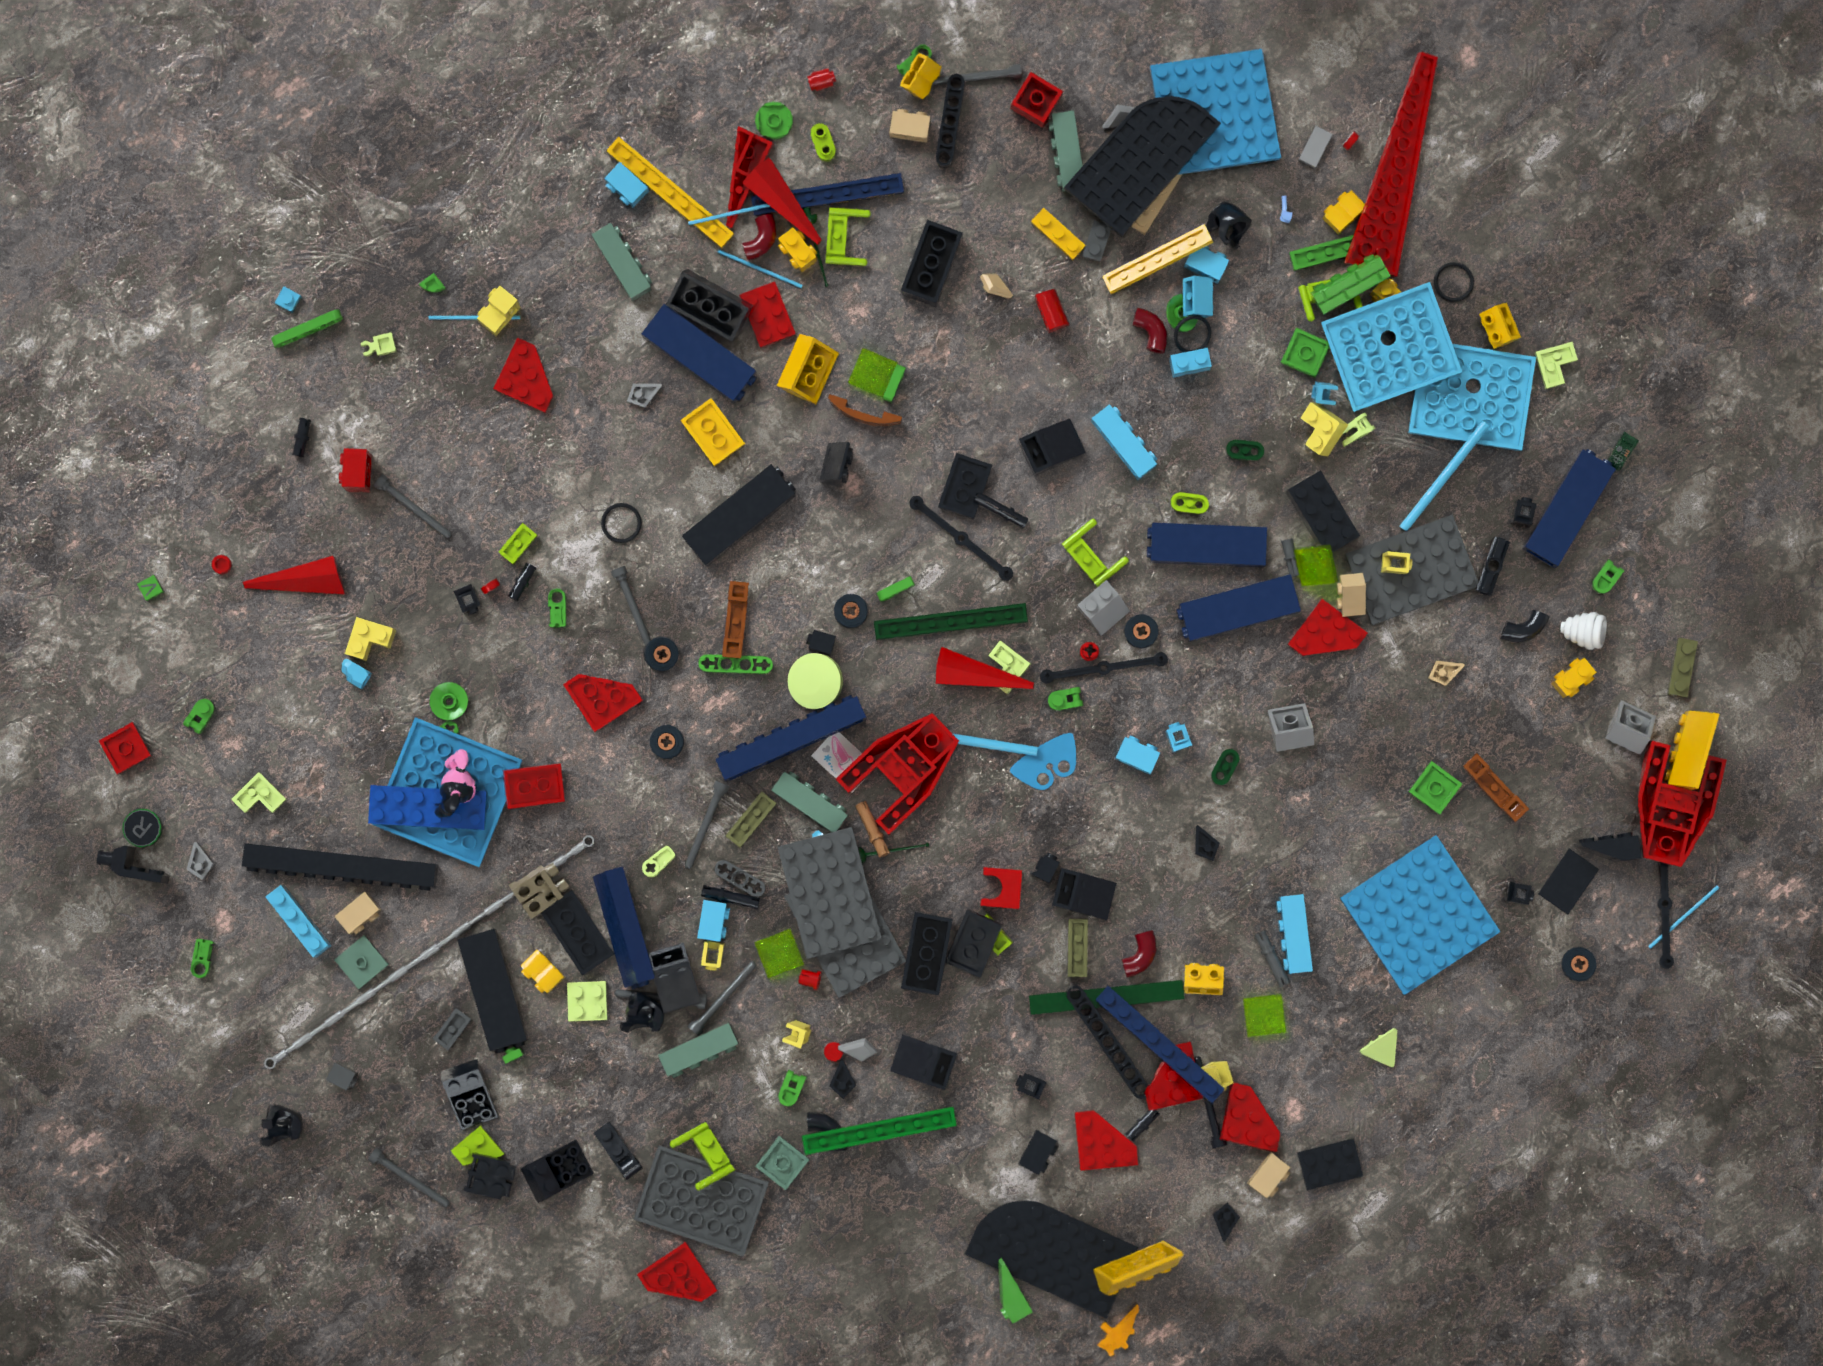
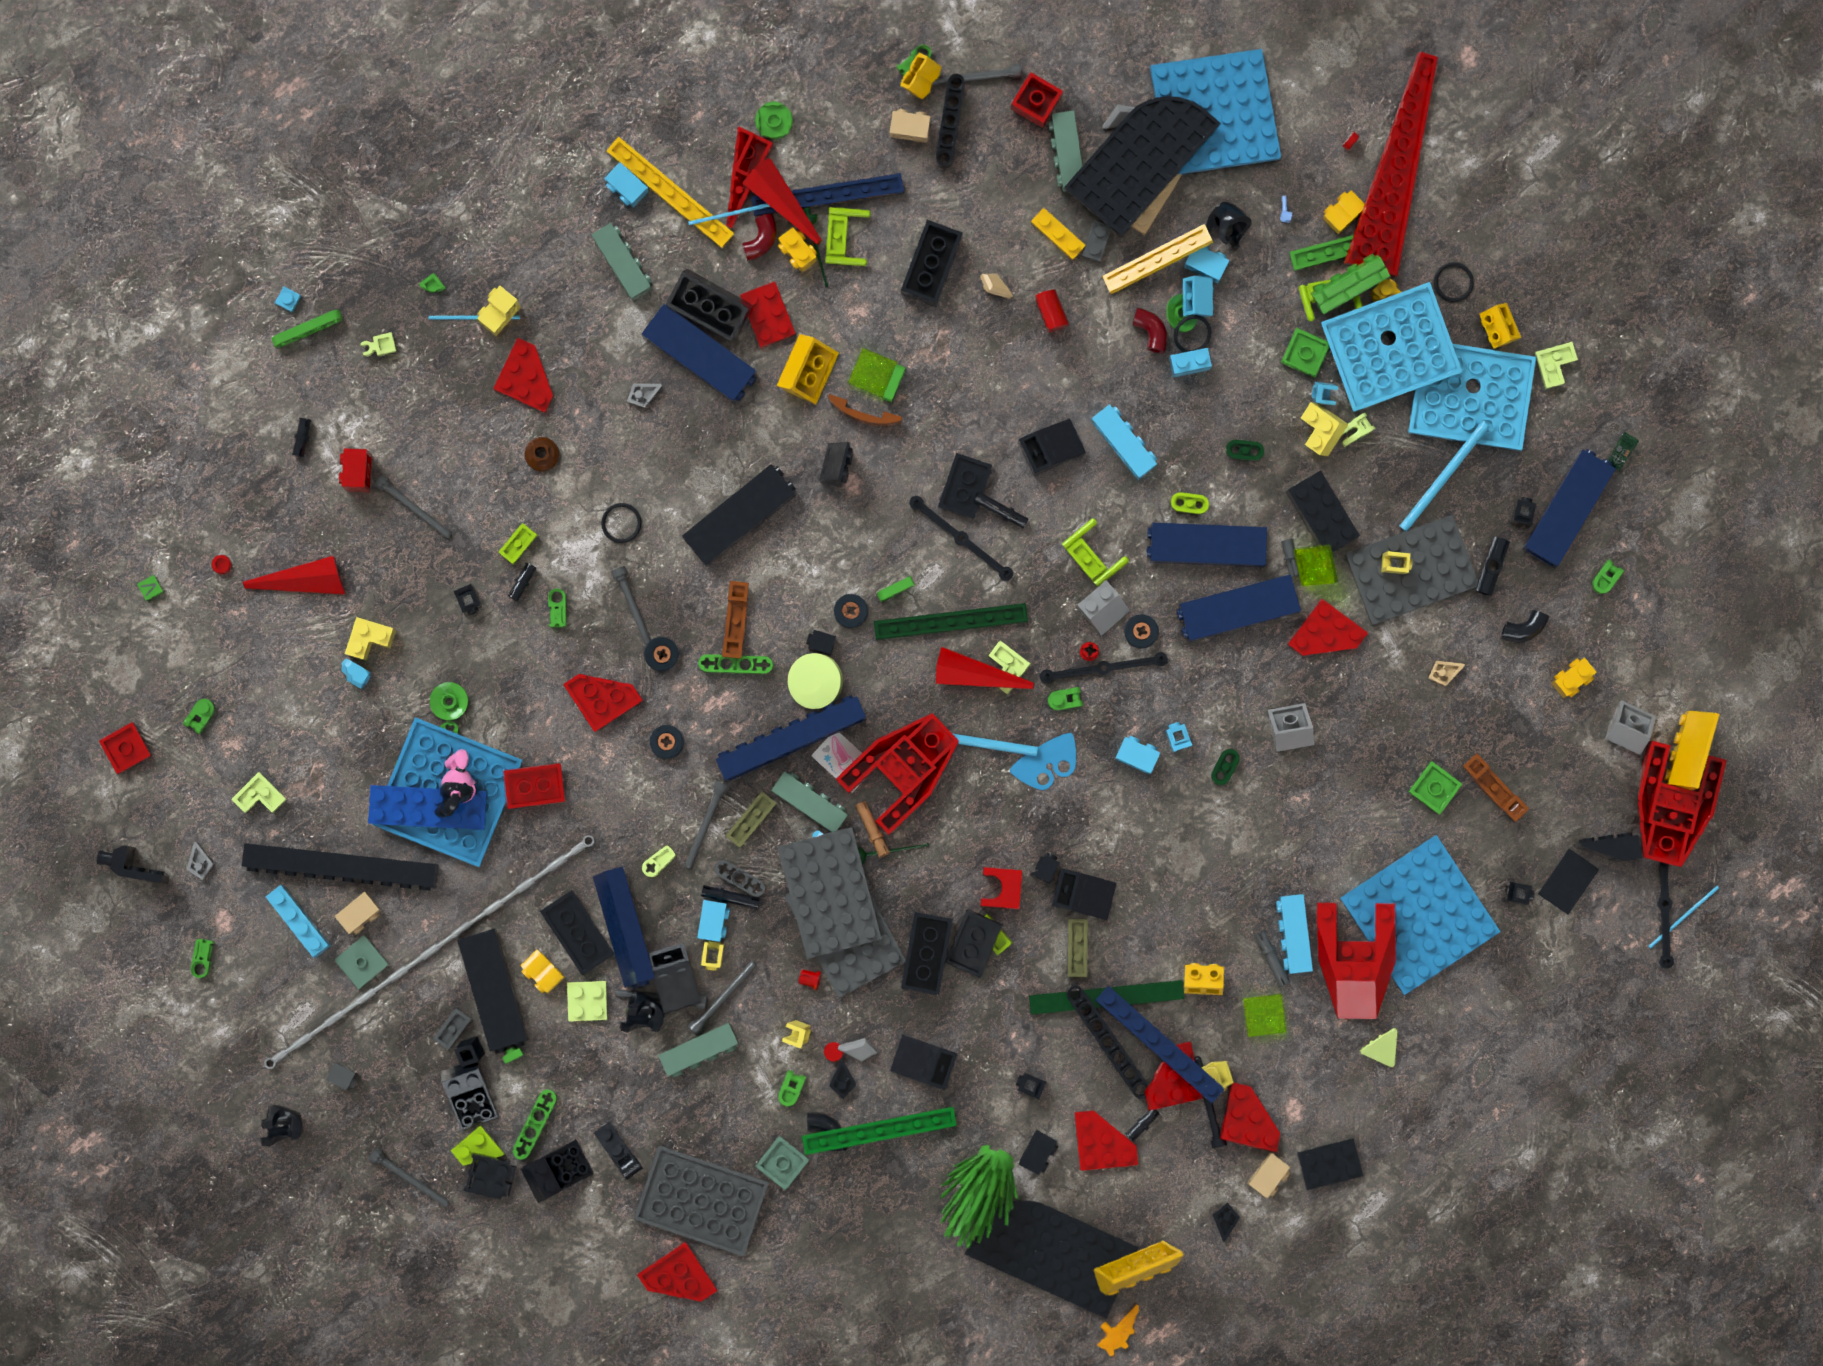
black tile [123,809,162,847] -> none
red tile [481,578,500,594] -> none
dark tan hips [509,863,569,919] -> none
lime plate [670,1122,735,1190] -> none
yellow plate [680,398,745,467] -> none
medium azure piece [718,250,803,288] -> none
clear neon green plate [754,929,804,979] -> none
red brick [807,68,836,91] -> none
lime plate [811,123,836,161] -> none
bright green slope [998,1258,1033,1323] -> none
dark red cylinder [1122,930,1157,978] -> none
black piece [1195,825,1220,861] -> none
light grey tile [1298,126,1332,168] -> none
tan brick [1336,573,1366,617] -> none
white piece [1560,612,1607,650] -> none
black bush [1561,947,1597,982] -> none
olive plate [1667,637,1698,698] -> none
none -> black brick [454,1036,485,1067]
none -> bright green beam [513,1089,557,1160]
none -> reddish brown piece [525,437,559,472]
none -> bright green plant [940,1145,1018,1248]
none -> red wedge [1317,902,1396,1019]

